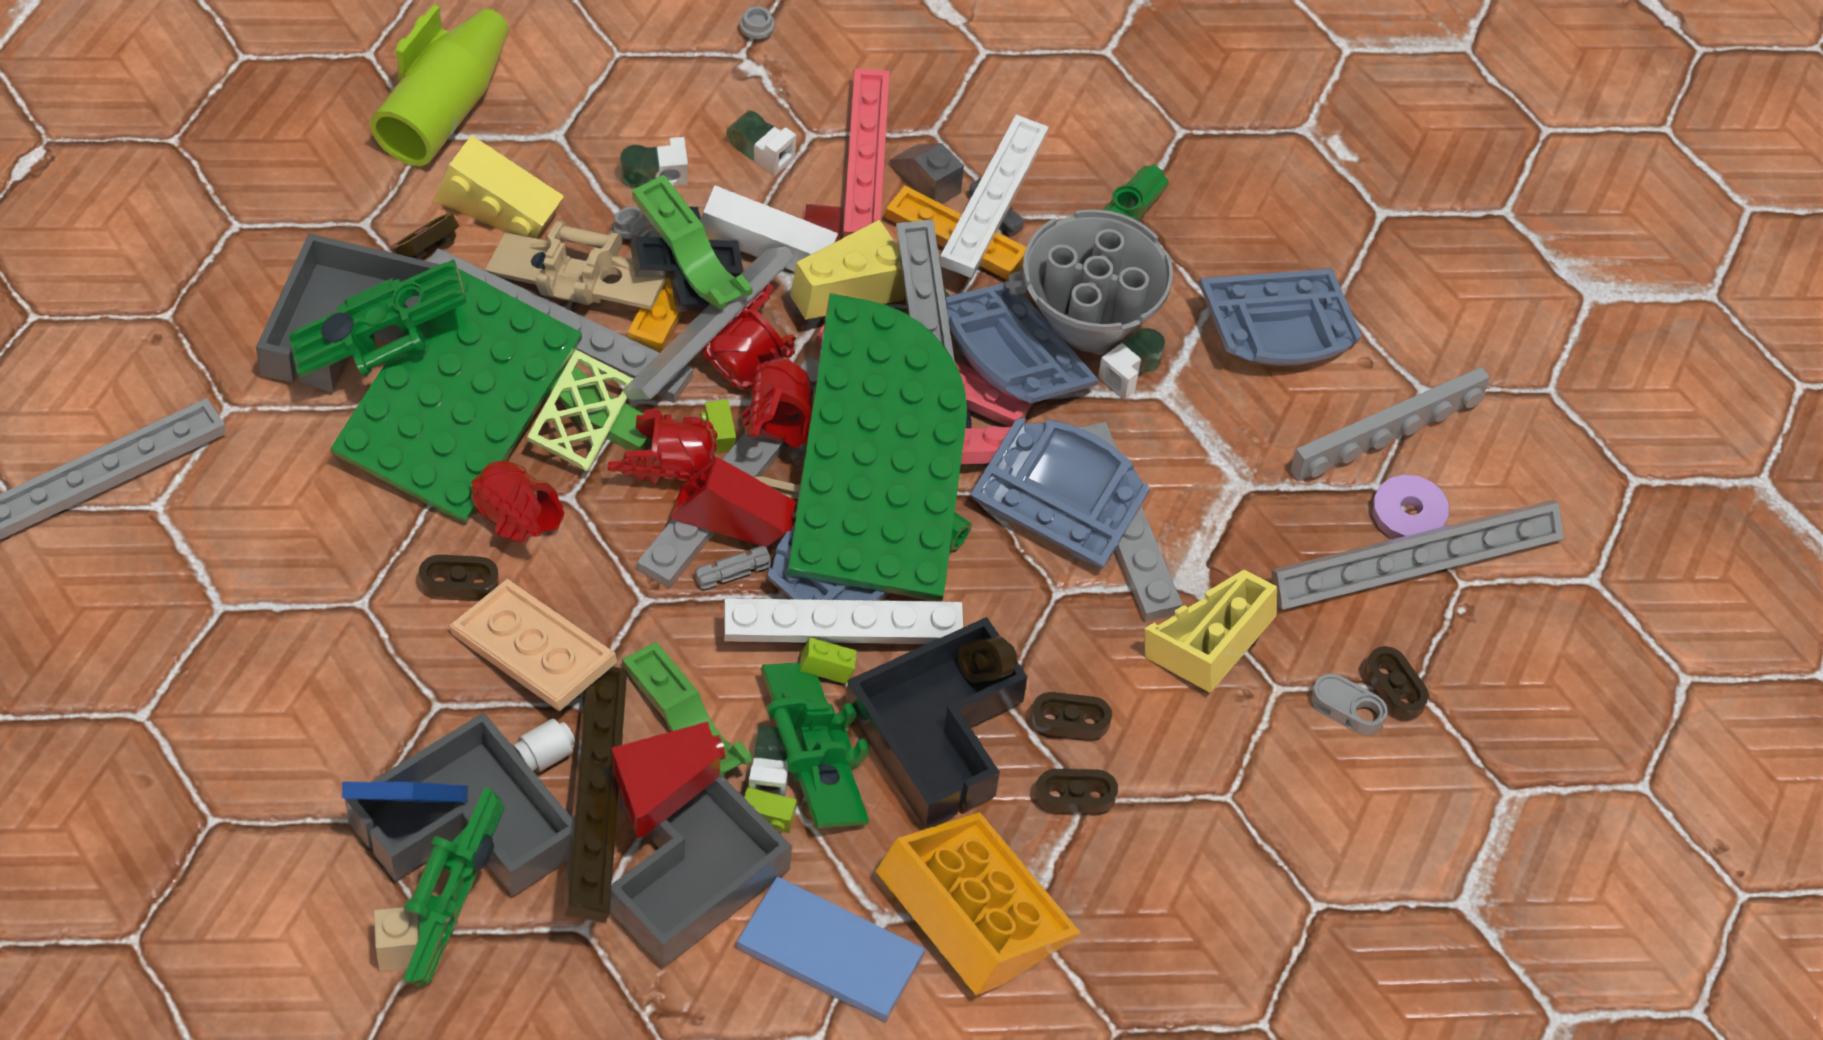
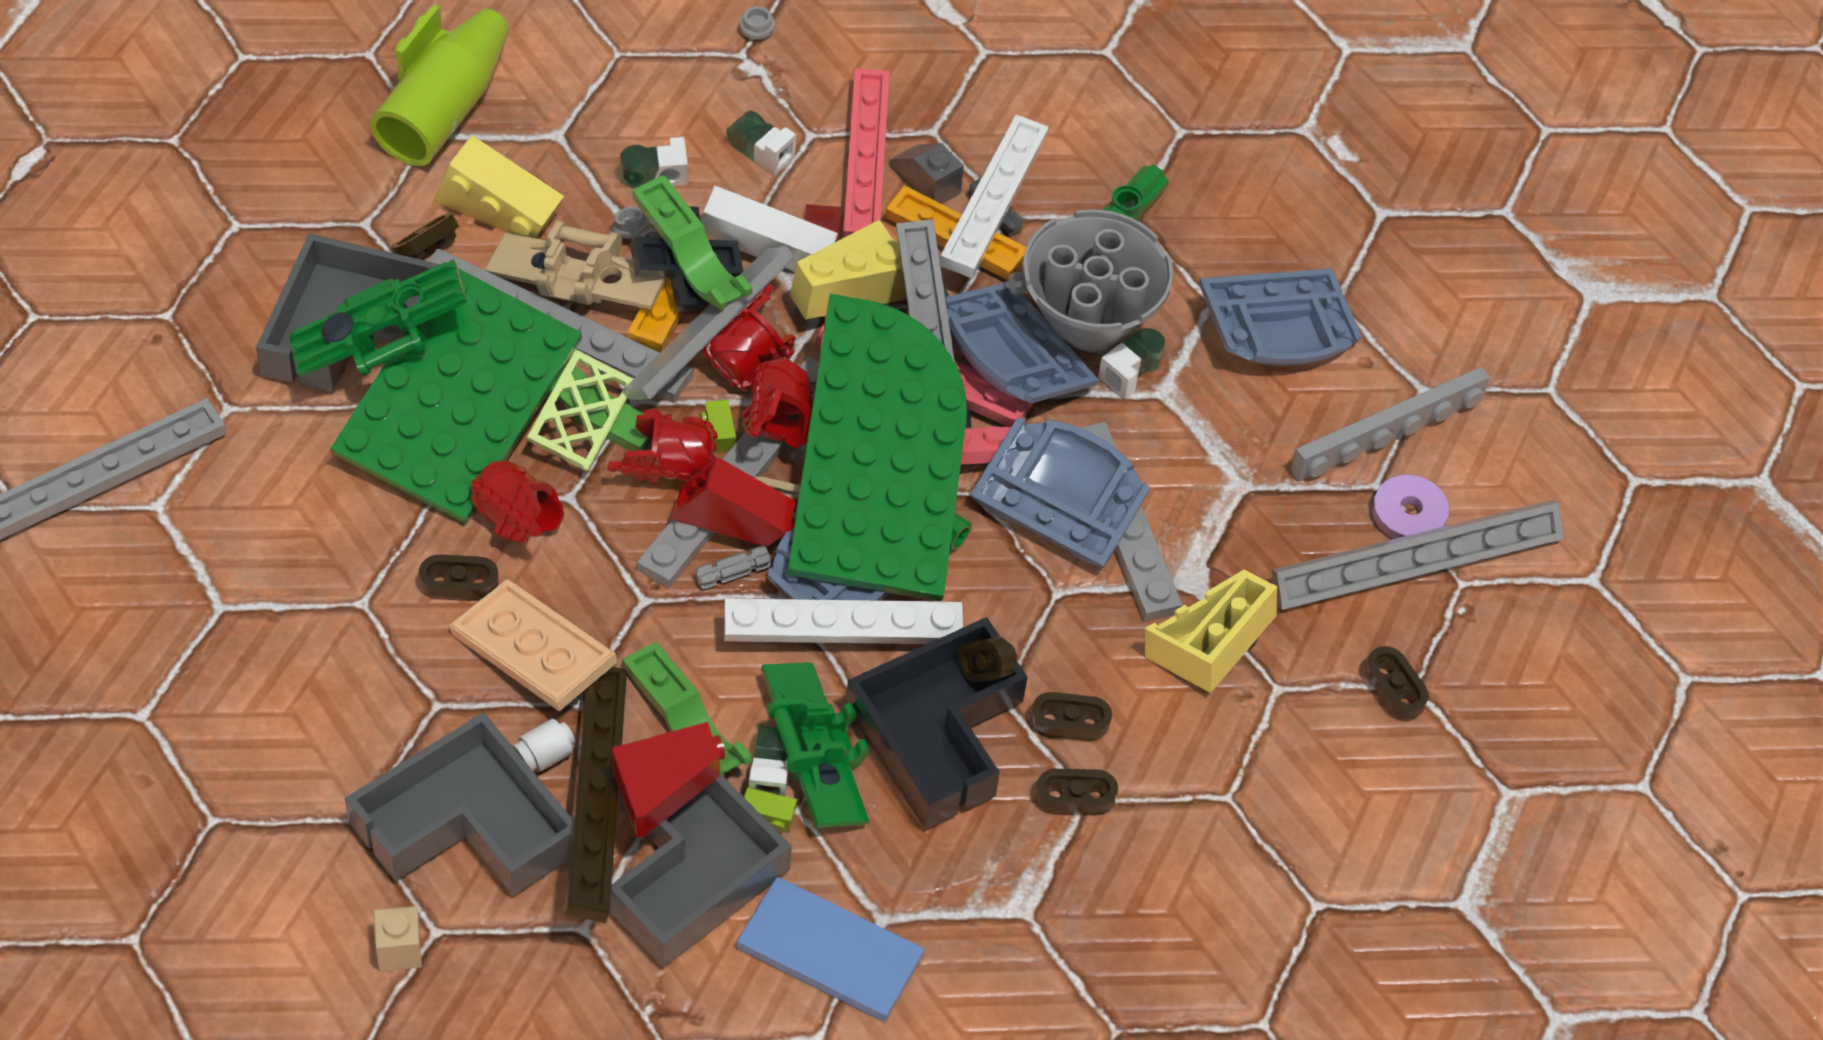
blue tile [342,782,469,803] -> none
green piece [403,787,505,987] -> none
lime piece [800,637,856,684] -> none
light orange slope [876,812,1081,995] -> none
light grey piece [1311,674,1388,735] -> none

